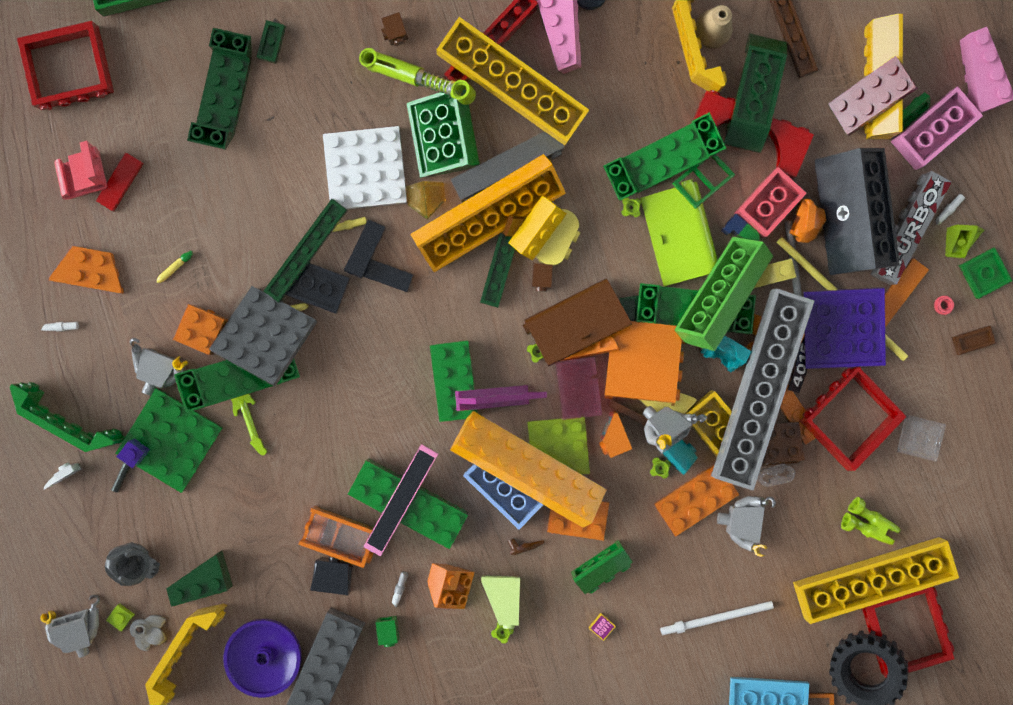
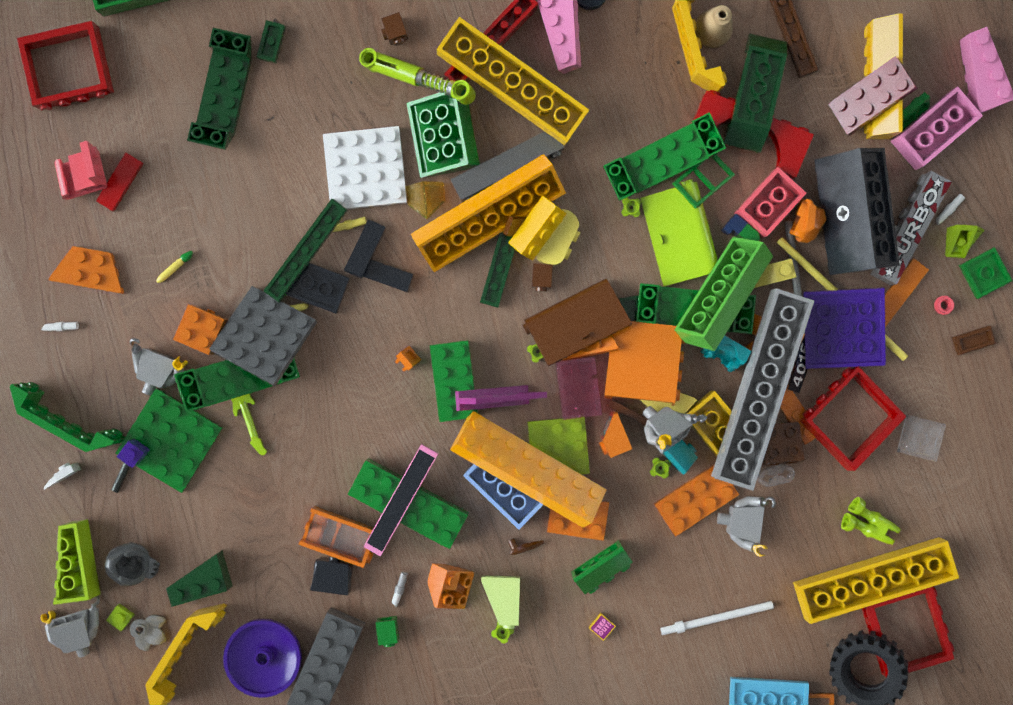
none -> lime wedge [53,519,100,605]
none -> orange tile [395,346,422,371]

